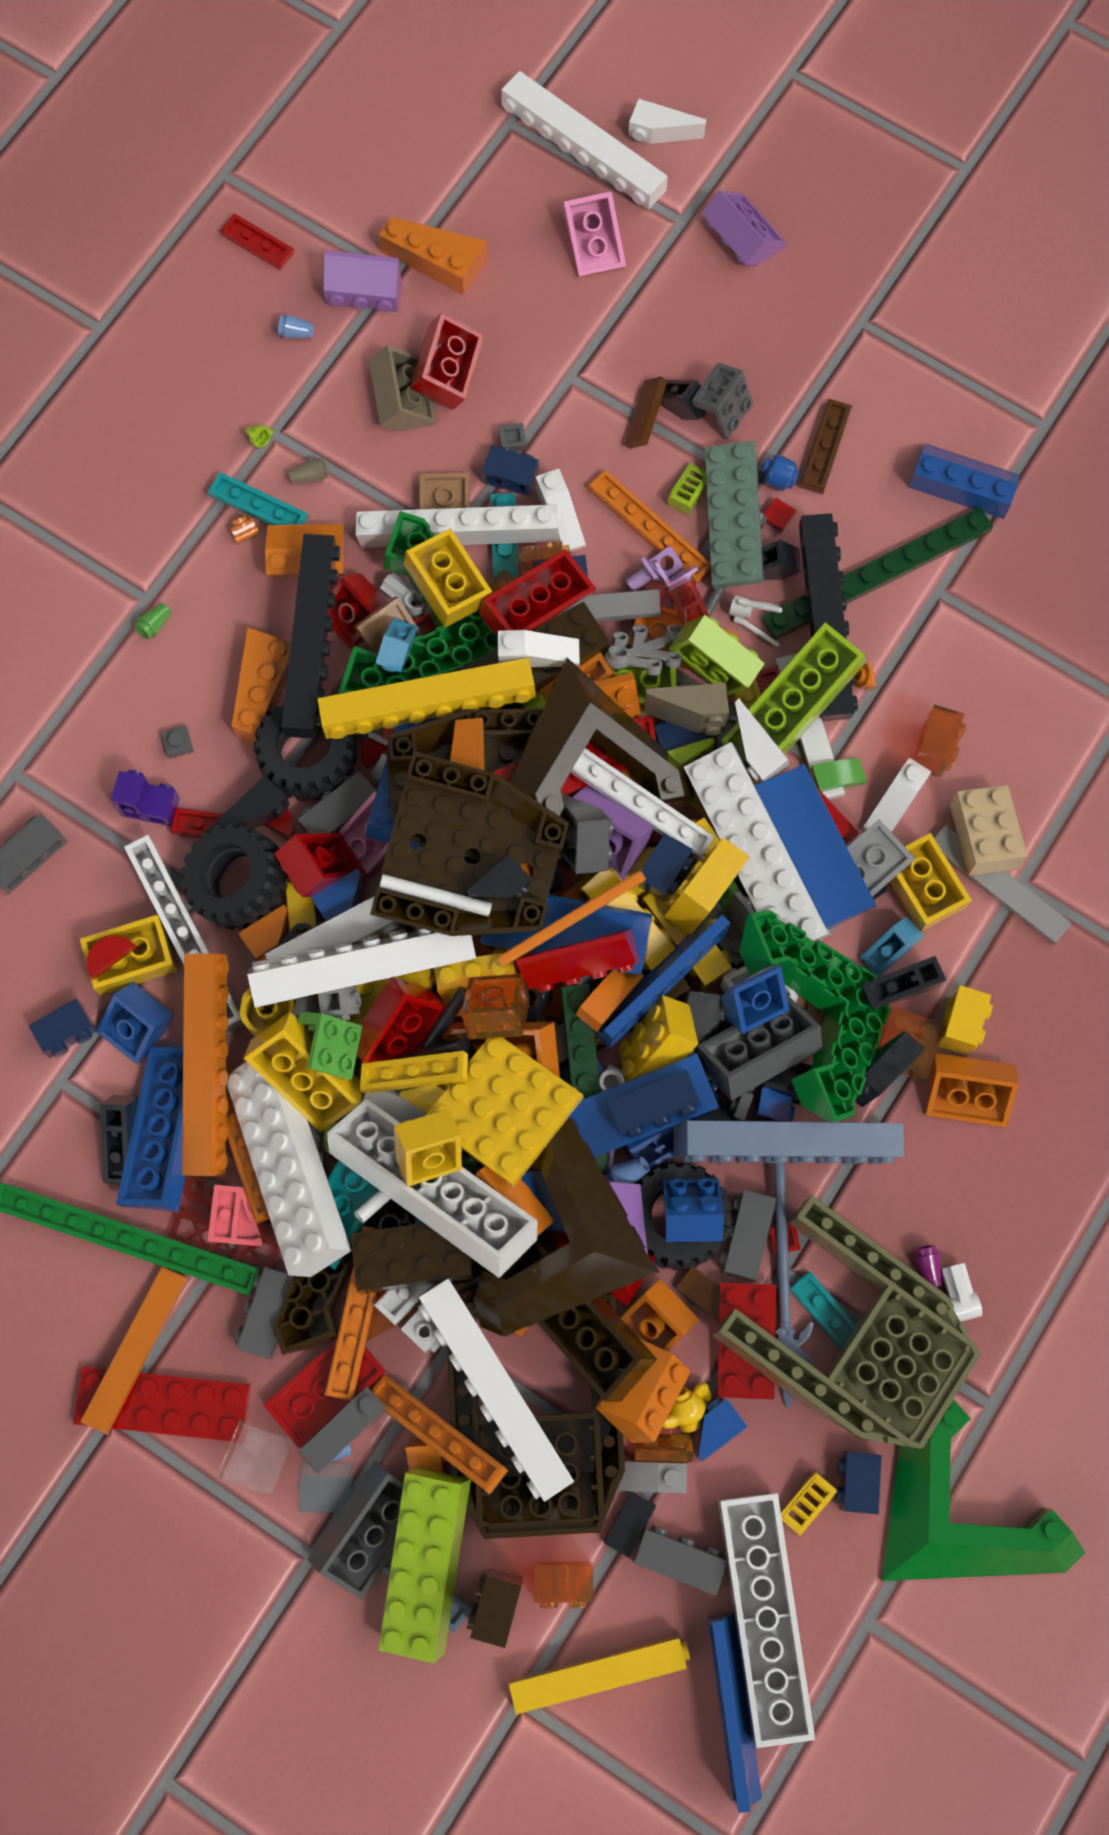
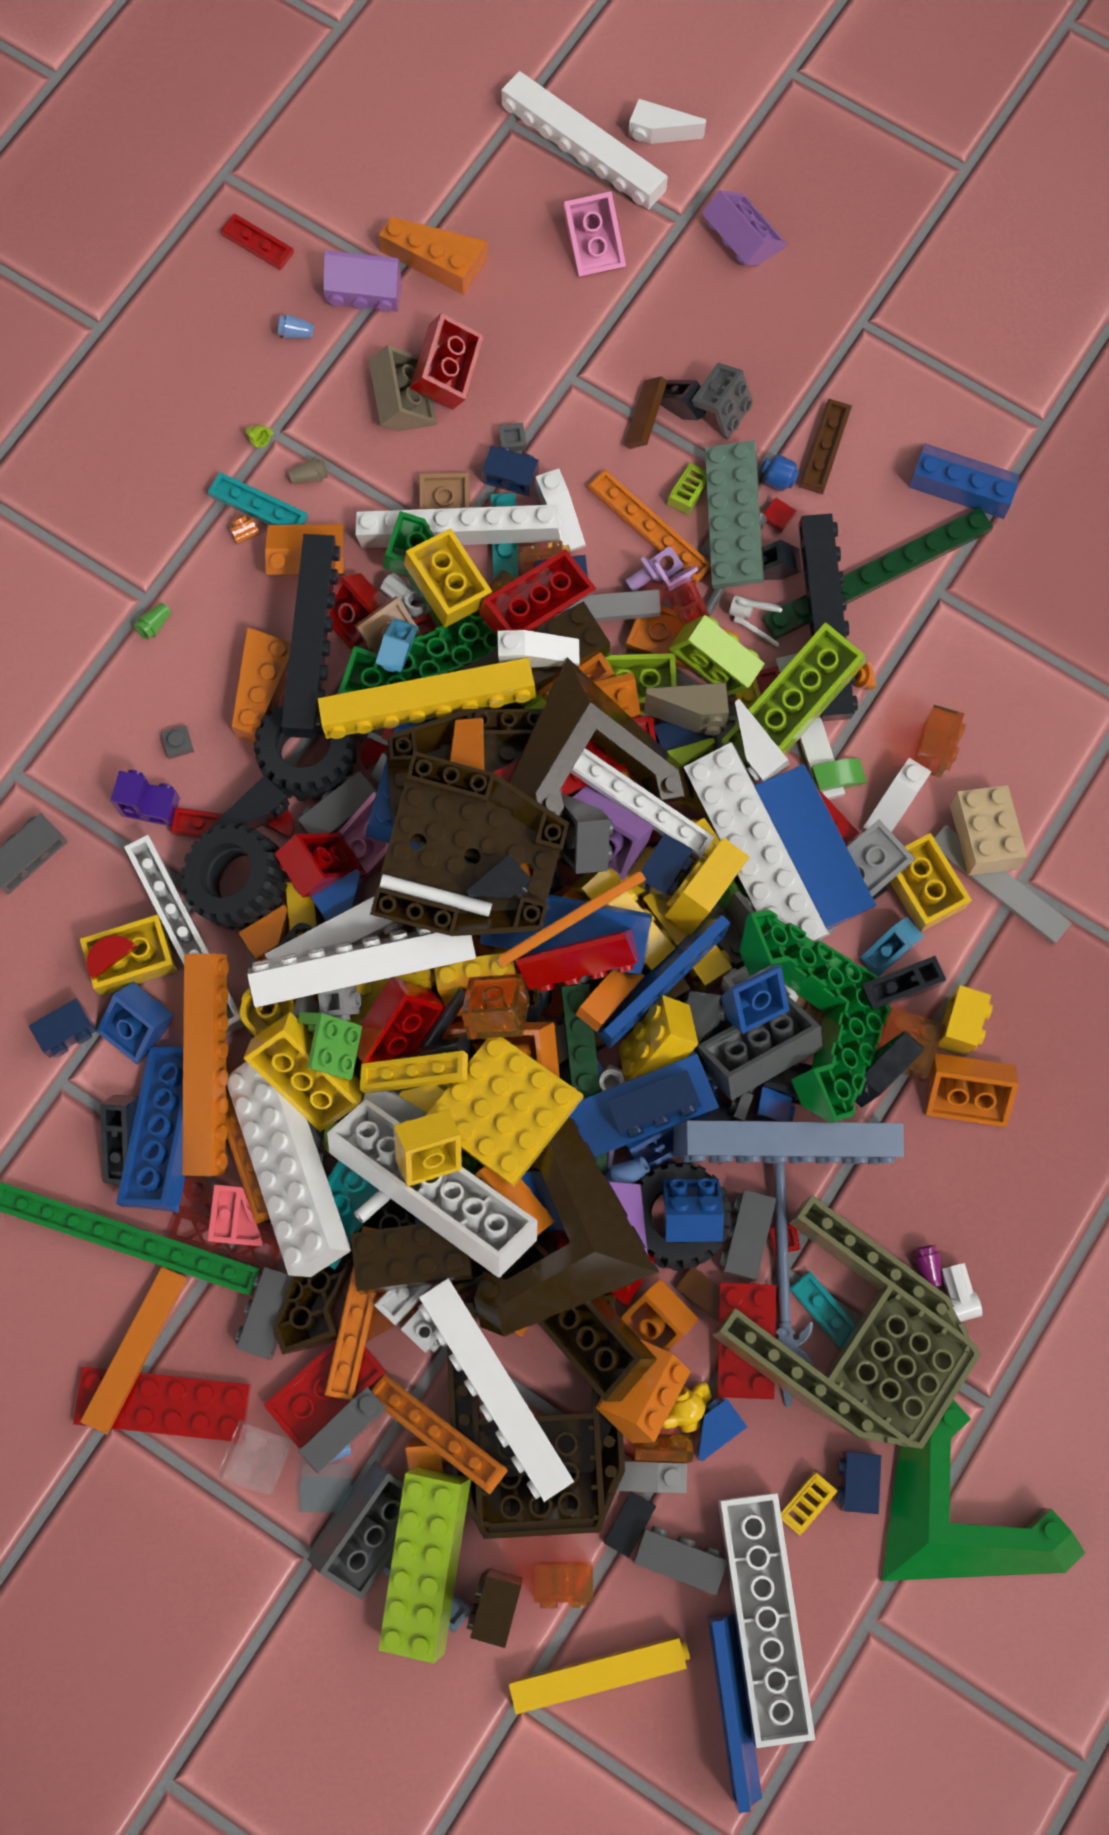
light grey plant [605,624,683,675] -> none

